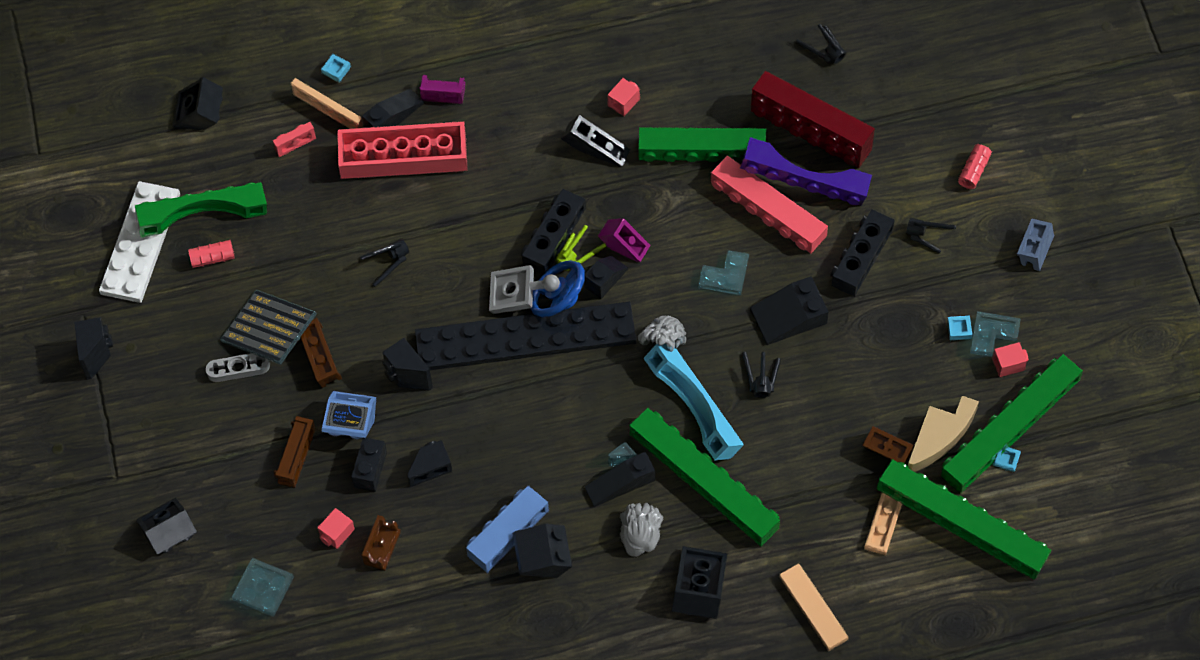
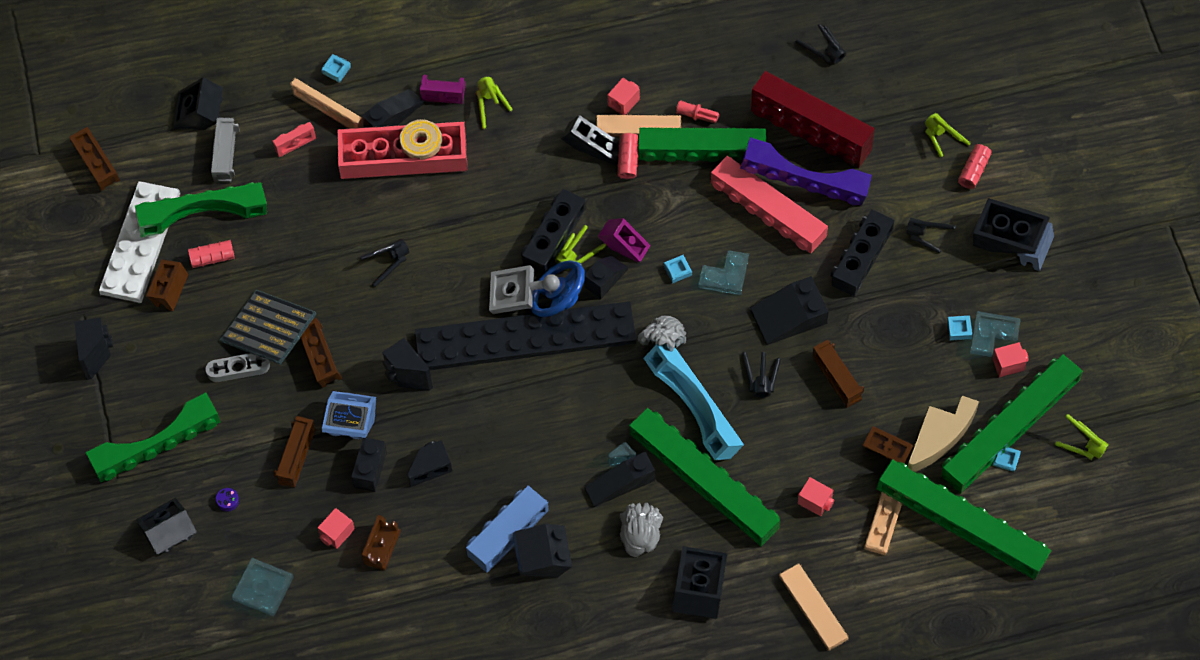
none -> reddish brown container [69,127,120,191]
none -> green arch [86,393,221,482]
none -> reddish brown hinge [146,259,189,311]
none -> light grey container [211,118,240,183]
none -> dark purple tile [216,488,239,511]
none -> tan tile [400,120,442,159]
none -> lime plant [476,77,512,129]
none -> light nougat tile [597,115,681,137]
none -> coral axle [617,133,639,179]
none -> medium azure tile [664,255,692,283]
none -> coral axle [676,100,719,123]
none -> coral brick [798,477,834,516]
none -> reddish brown container [812,340,864,408]
none -> lime plant [925,113,970,157]
none -> black slope [973,198,1050,254]
none -> lime plant [1055,414,1109,460]

